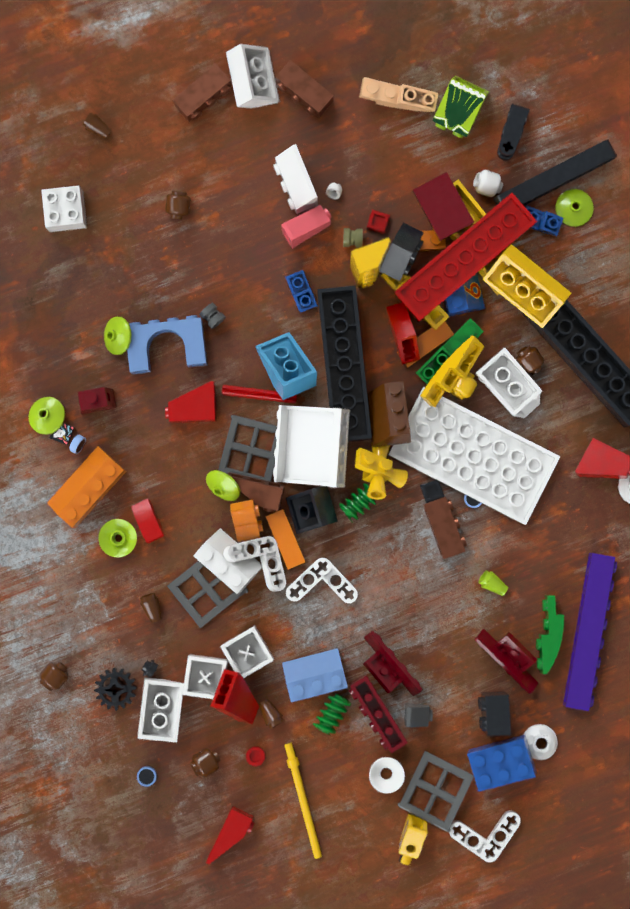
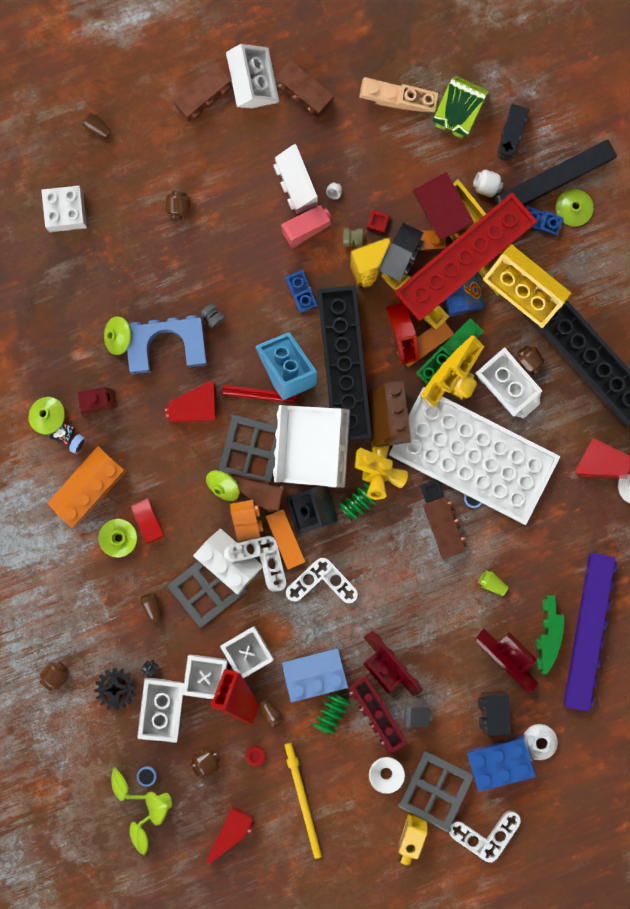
none -> lime plant [111,767,172,855]

